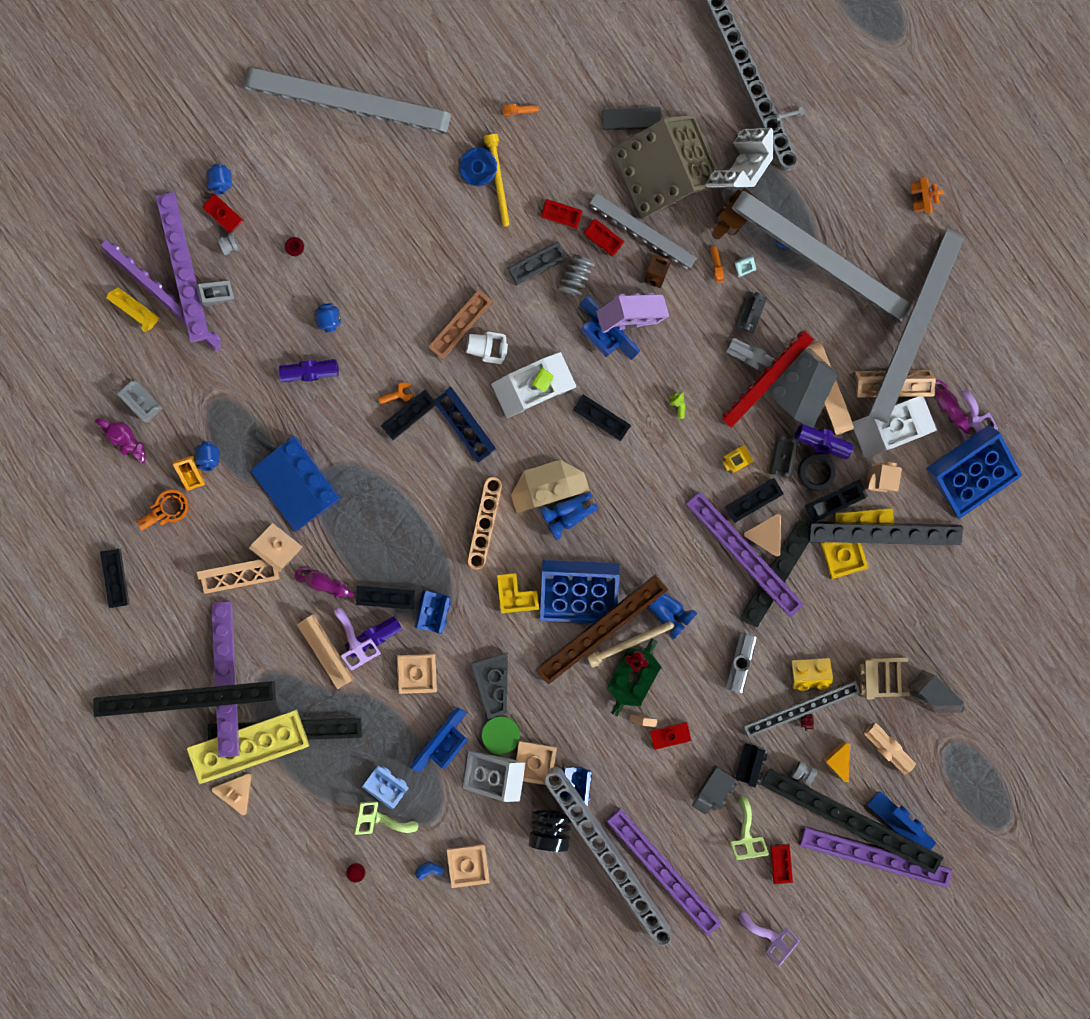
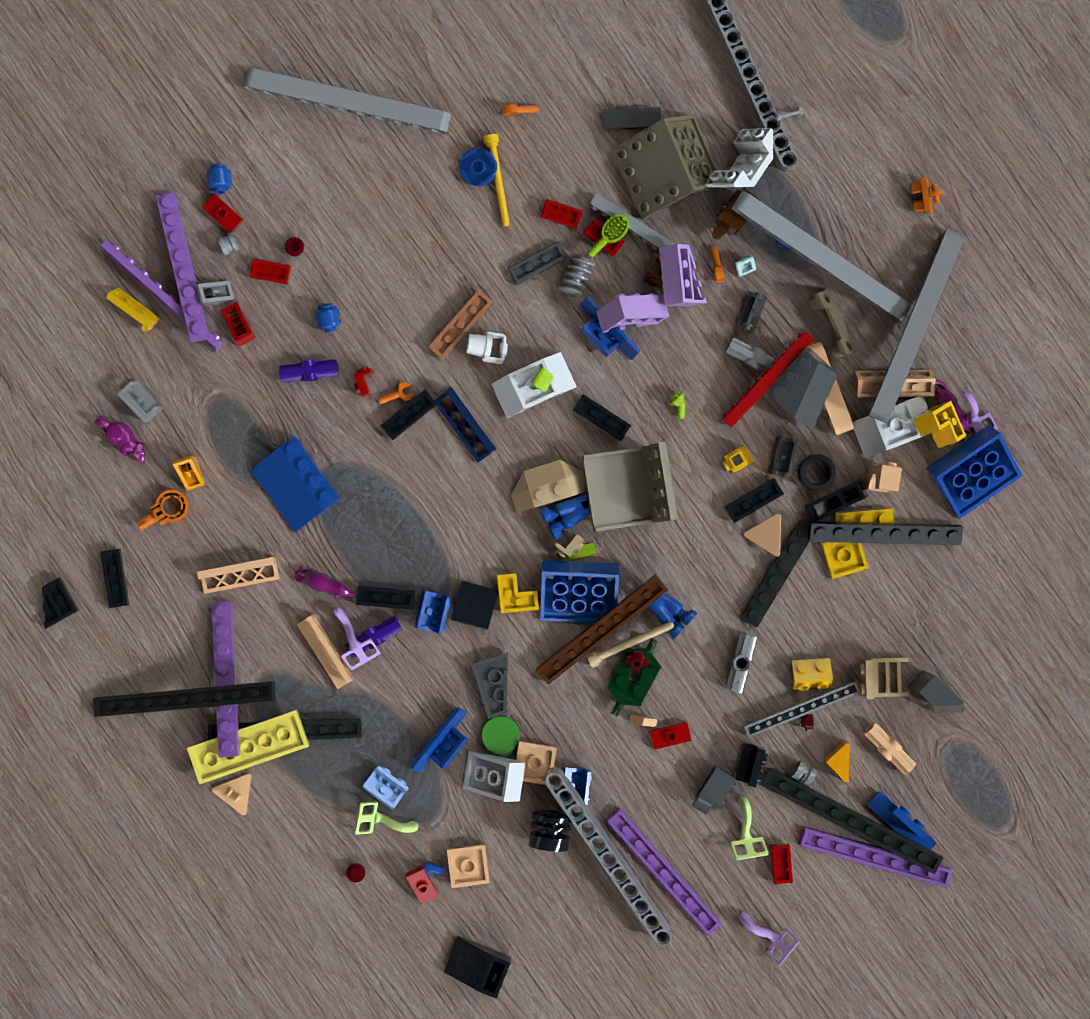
blue head [194,441,220,471] -> none
light nougat plate [249,523,303,572] -> none
light nougat plate [397,653,437,694] -> none
light nougat beam [468,477,502,570] -> none
medium lavender tile [686,491,804,617] -> none
dark purple piece [794,423,854,460] -> none
none -> black wing [42,577,79,629]
none -> red slope [220,302,256,346]
none -> red plate [250,259,292,285]
none -> red bracket [354,366,375,397]
none -> plate [405,865,439,904]
none -> black slope [444,936,511,999]
none -> black slope [451,581,498,630]
none -> tan bracket [554,534,584,558]
none -> lime window [560,543,597,561]
none -> dark tan bracket [582,442,678,532]
none -> lime piece [587,214,629,258]
none -> lavender wedge [659,244,707,307]
none -> dark tan brick [809,289,858,359]
none -> yellow brick [914,401,966,448]

